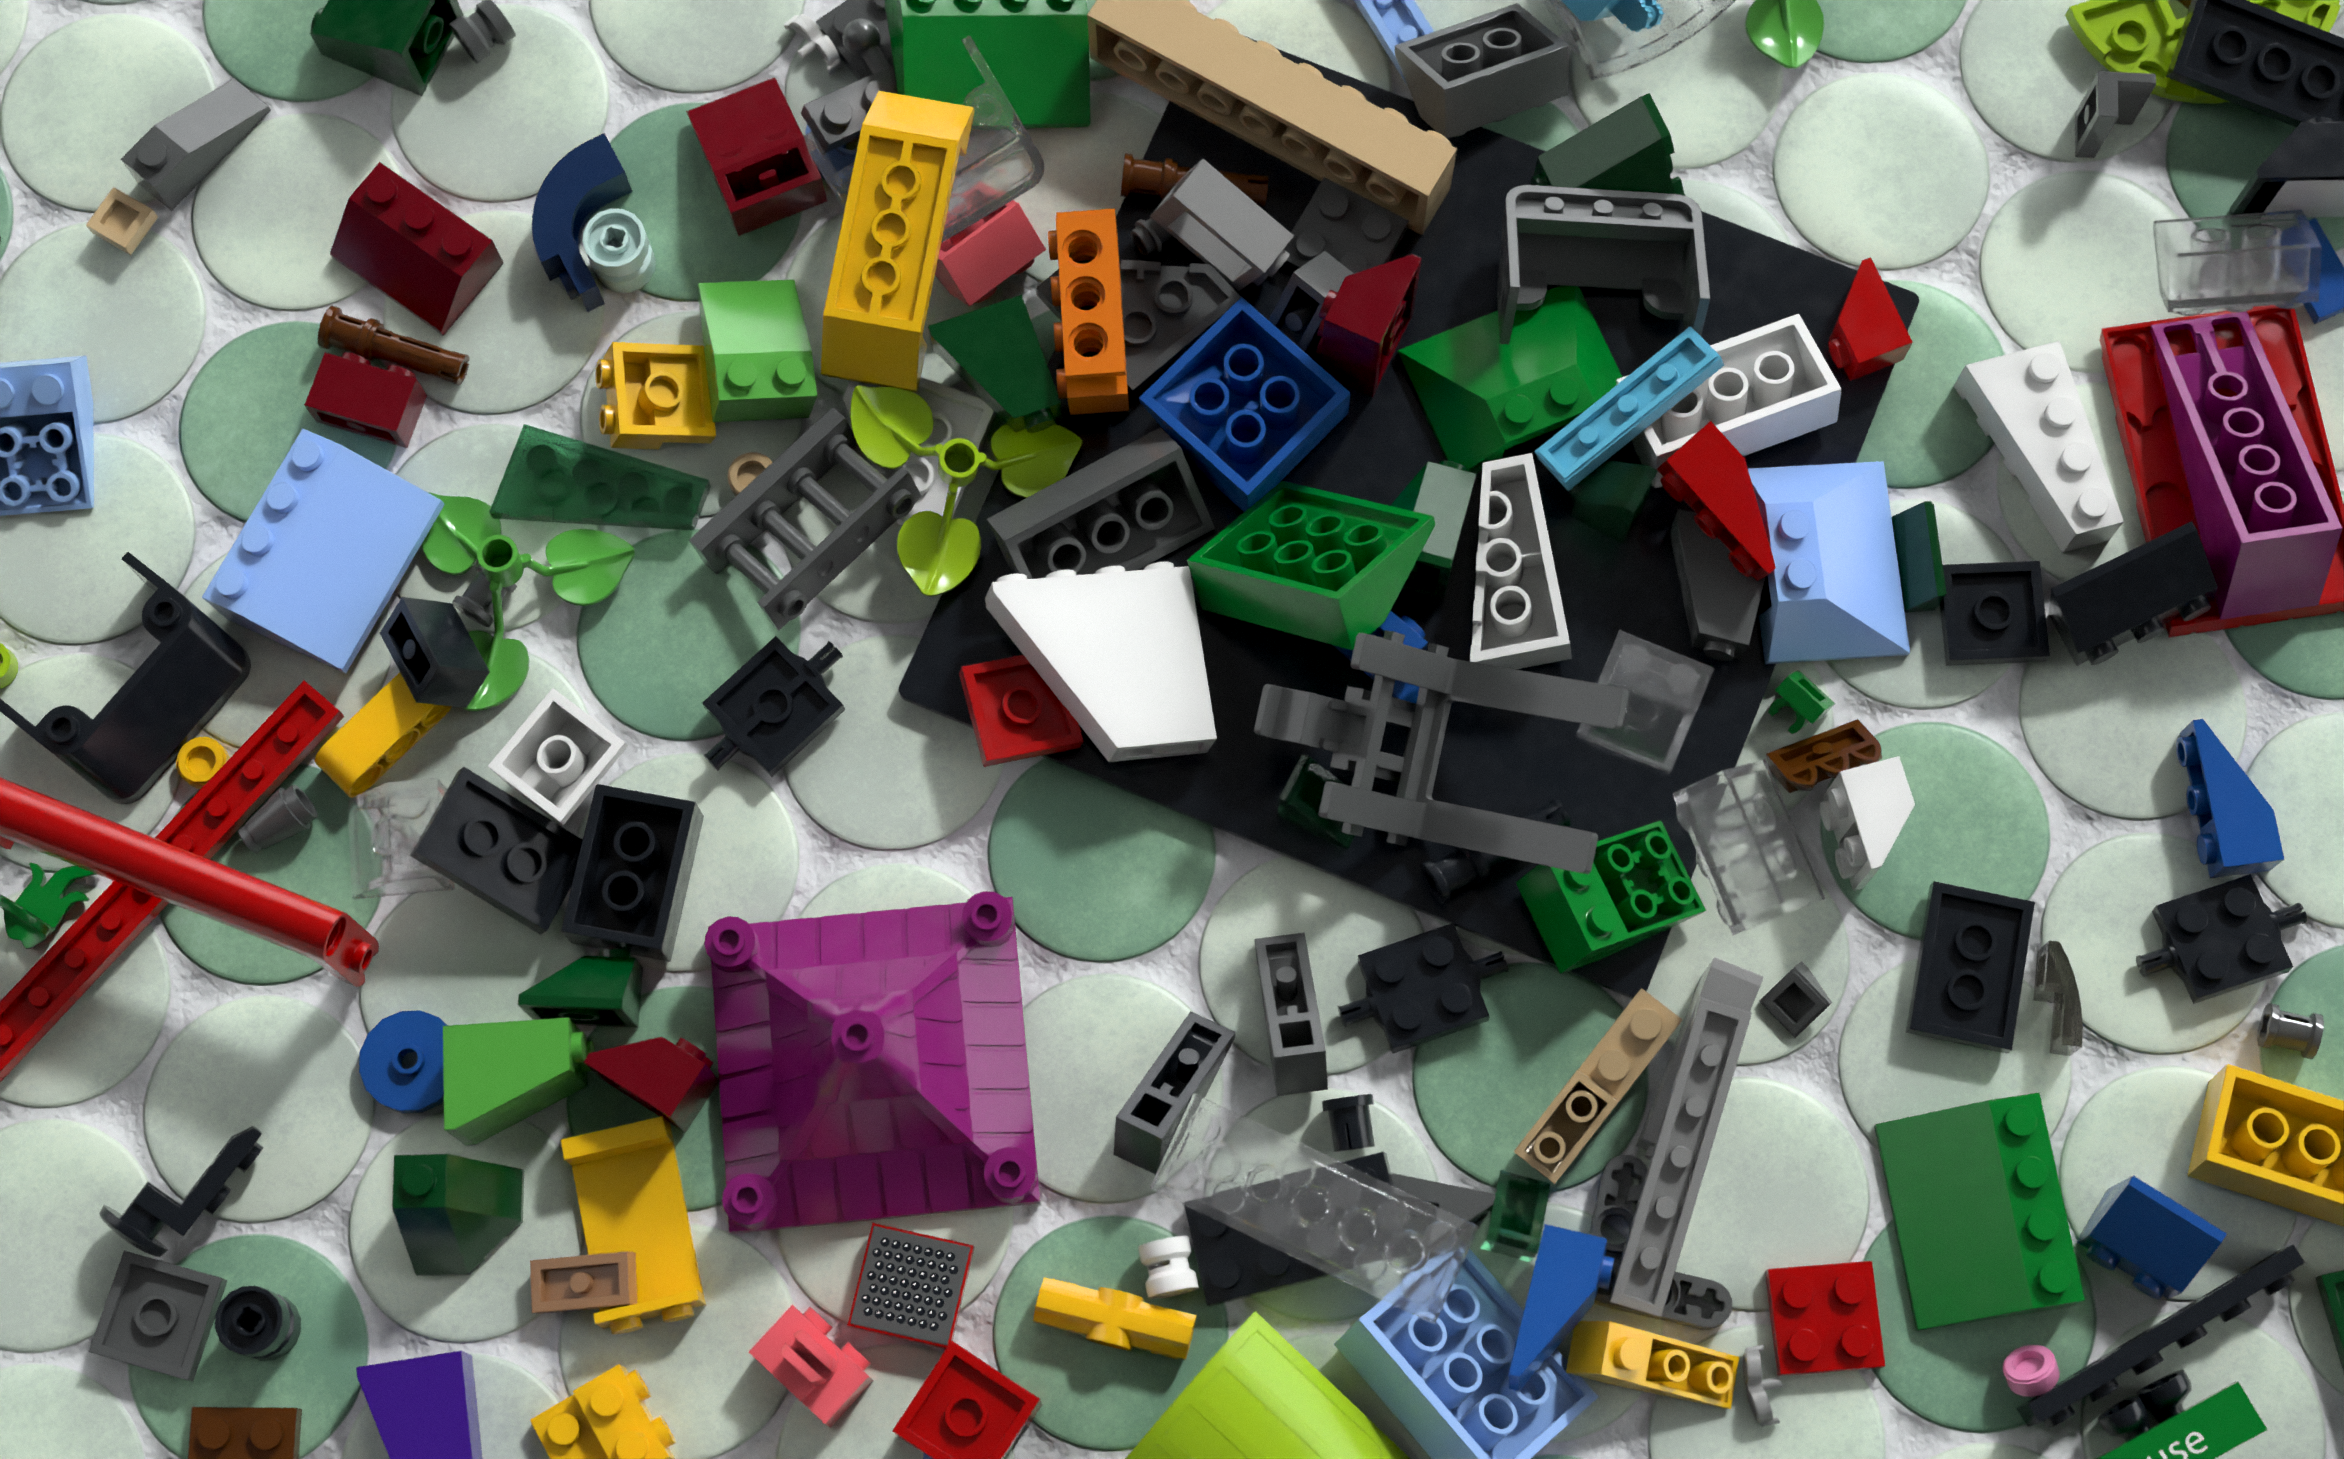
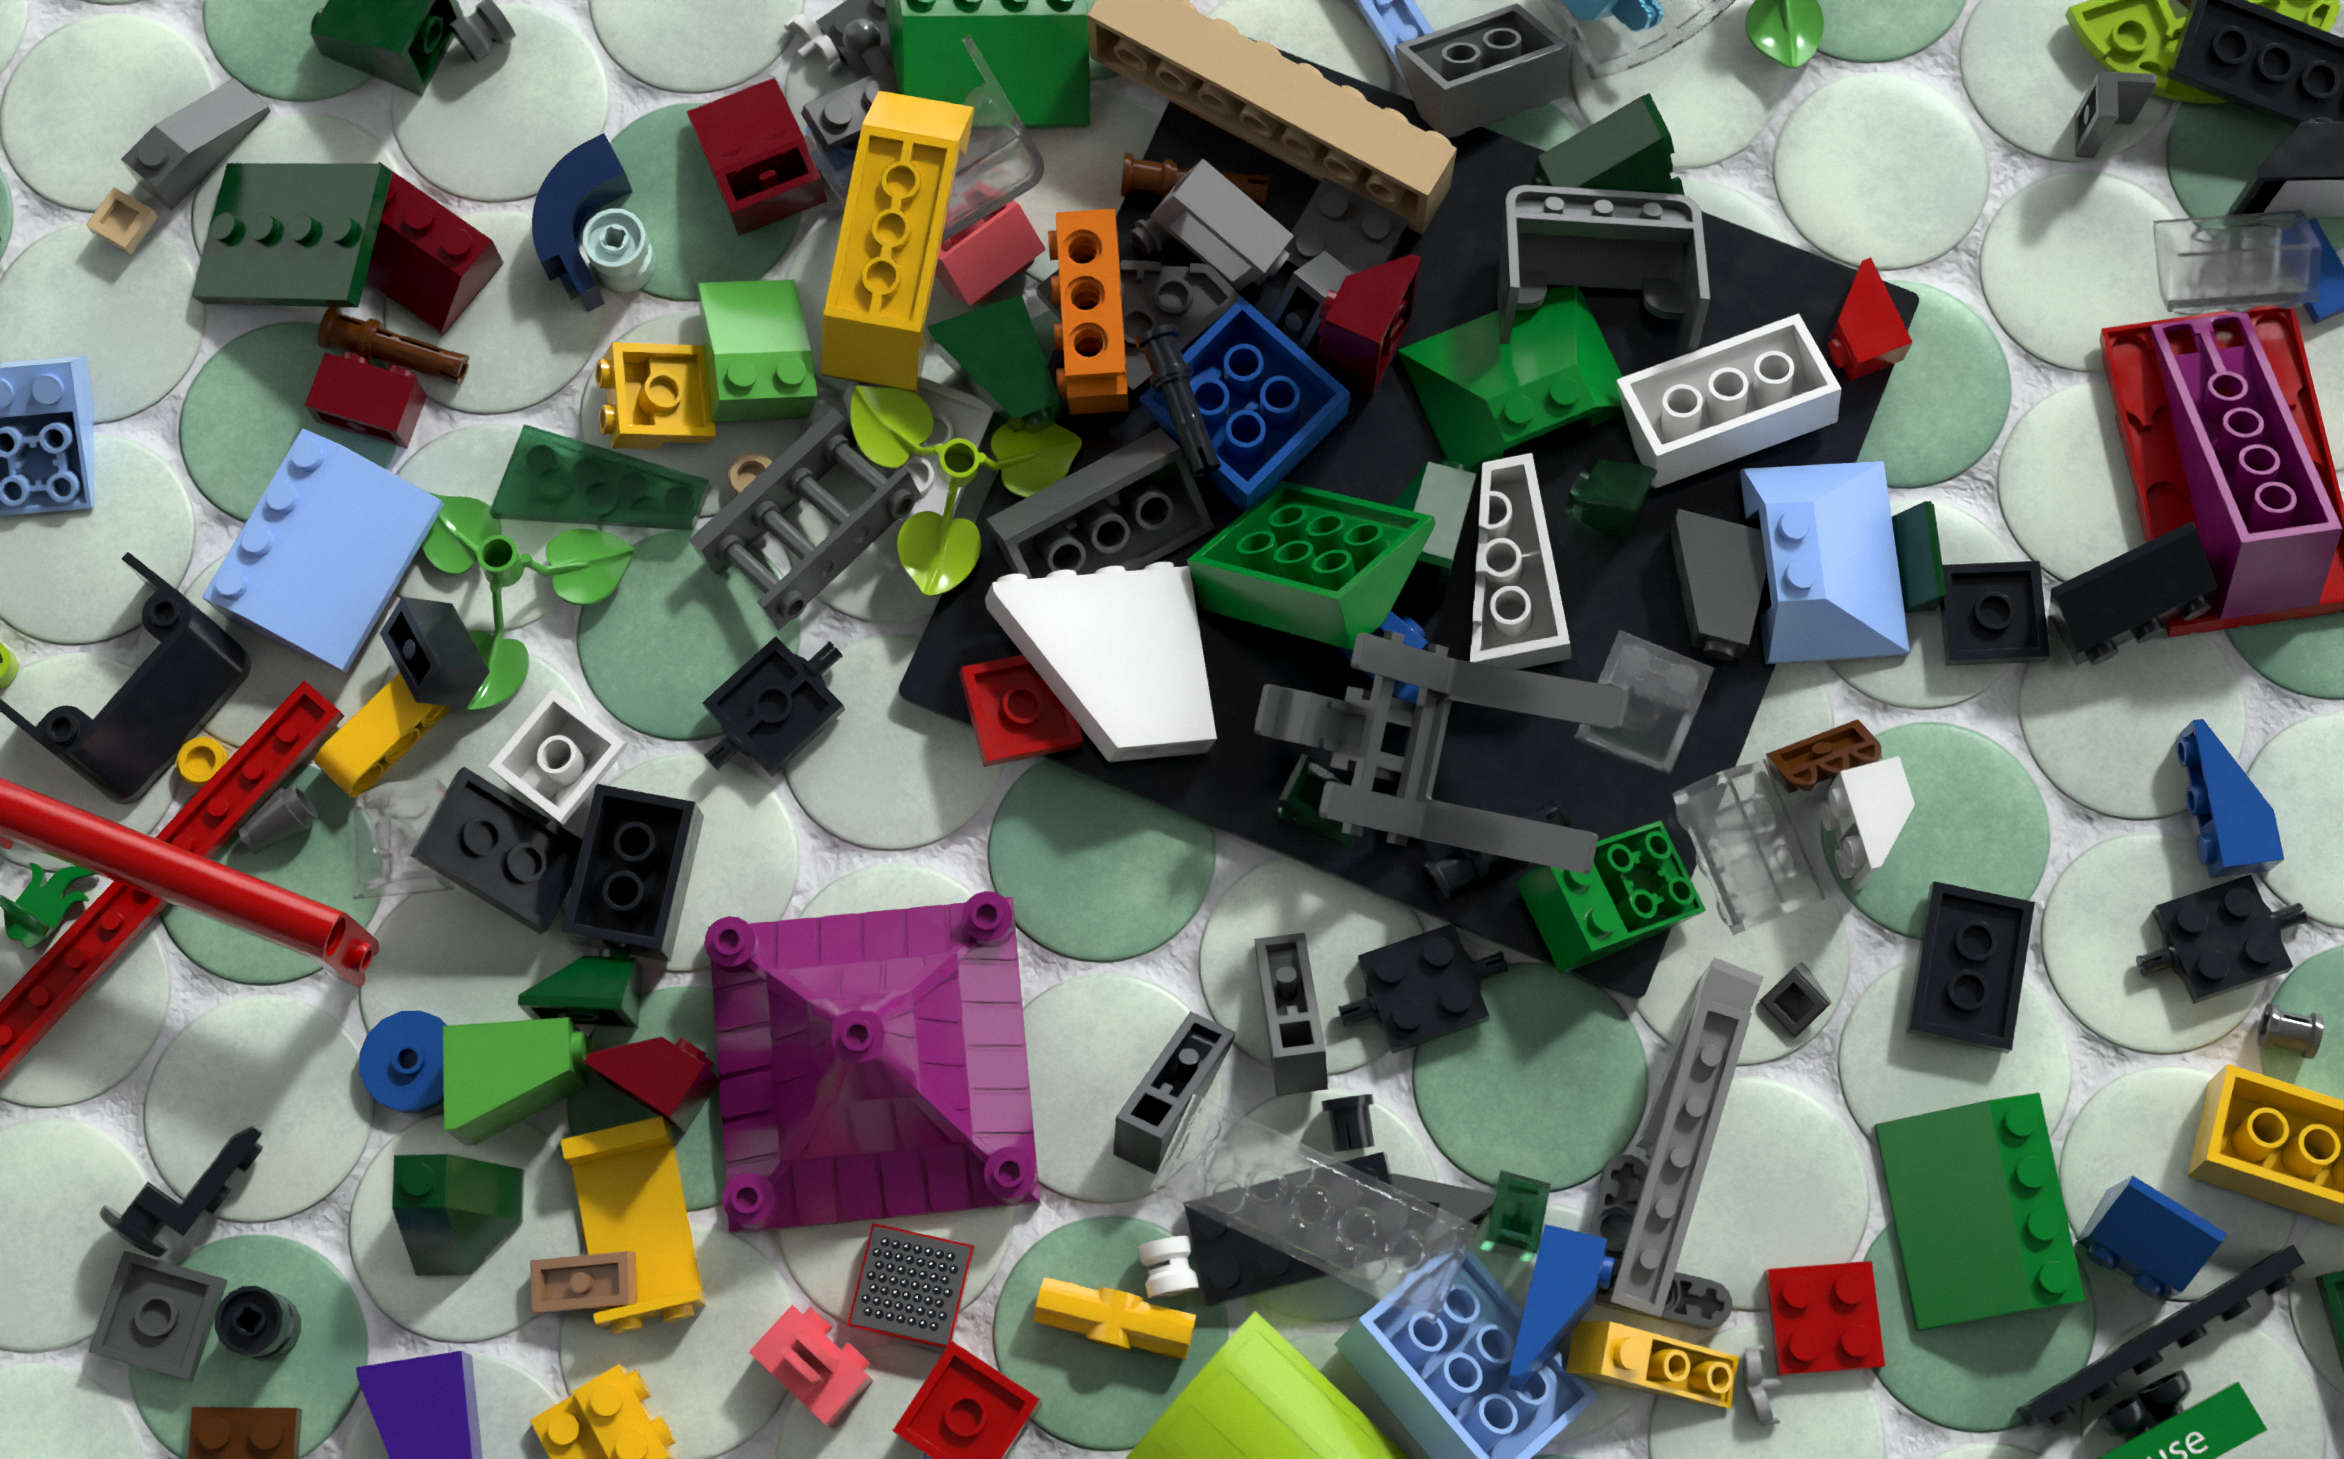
dark grey bush [452,563,517,627] -> none
tan slope [1514,988,1683,1184] -> none
medium azure tile [1535,326,1724,491] -> none
red slope [1657,421,1776,581] -> none
green tile [1768,670,1835,734] -> none
white wedge [1954,341,2124,553] -> none
bright pink tile [2003,1345,2060,1397] -> none
clear smoke slope [2033,941,2083,1056] -> none
none -> dark green plate [192,163,392,308]
none -> black pin [1135,324,1222,477]

